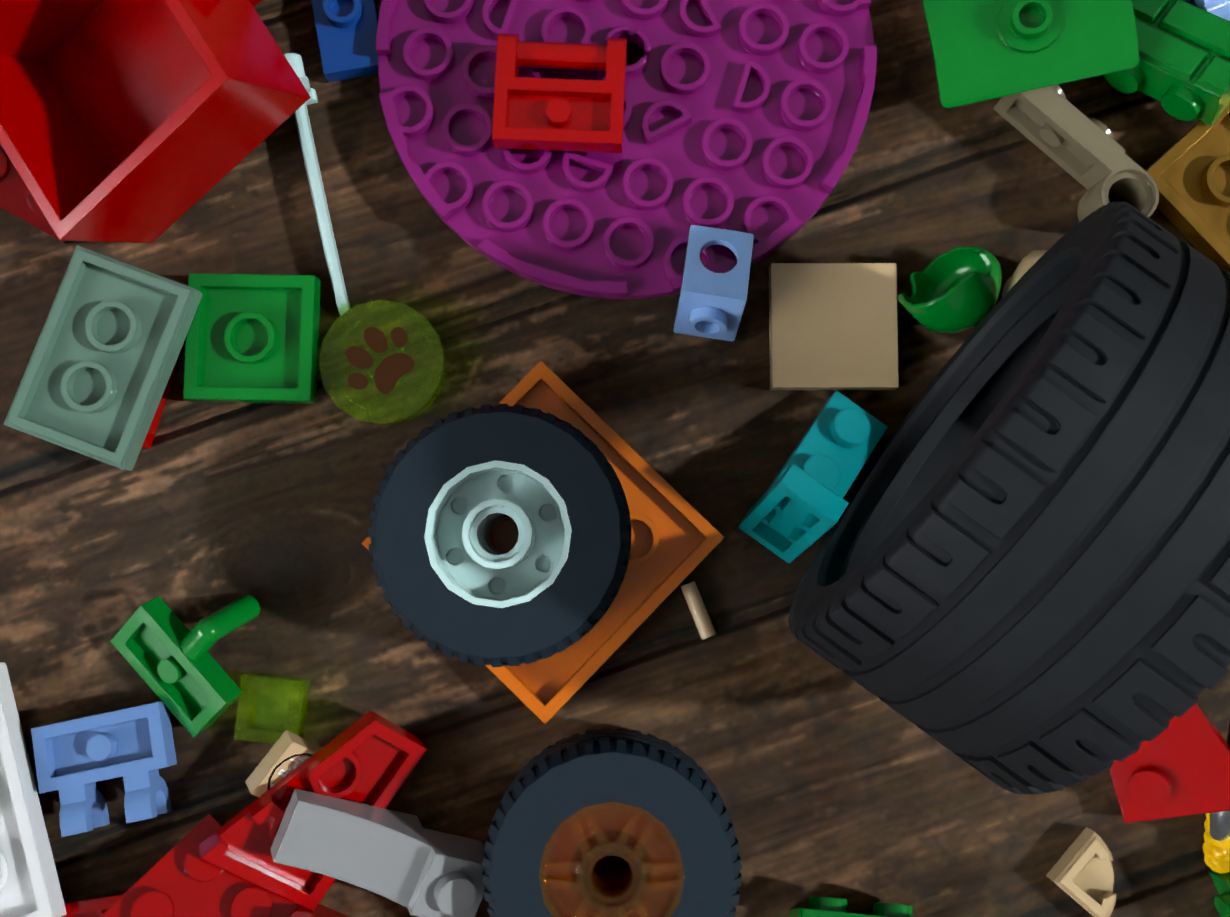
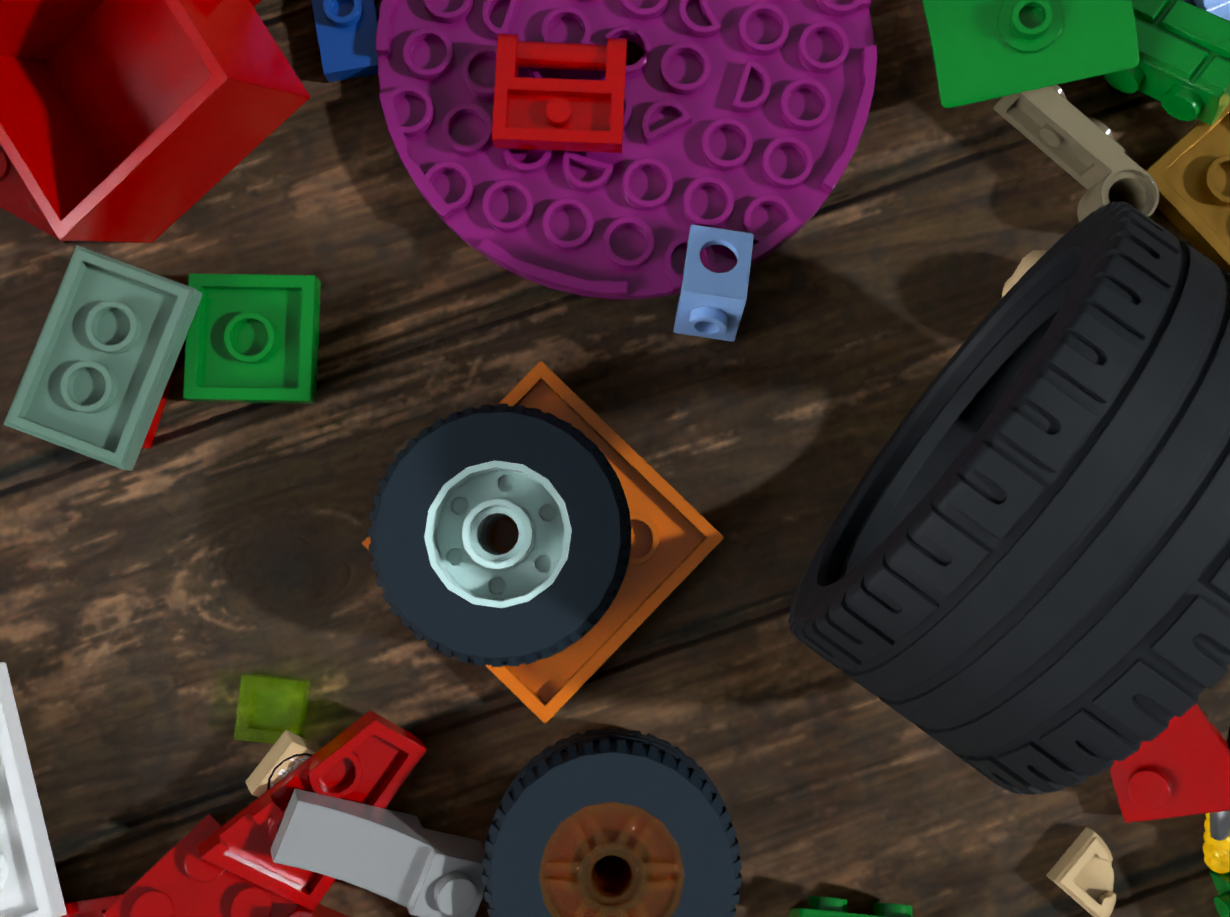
medium blue plate [31,702,177,837] -> none
green plate [110,595,260,738] -> none
light aqua sword [284,53,351,317] -> none
clear neon green tile [319,300,446,425] -> none
tan piece [680,581,716,640] -> none
teal bracket [738,390,888,564] -> none
tan tile [769,263,899,390] -> none
green hair [898,246,1002,333] -> none

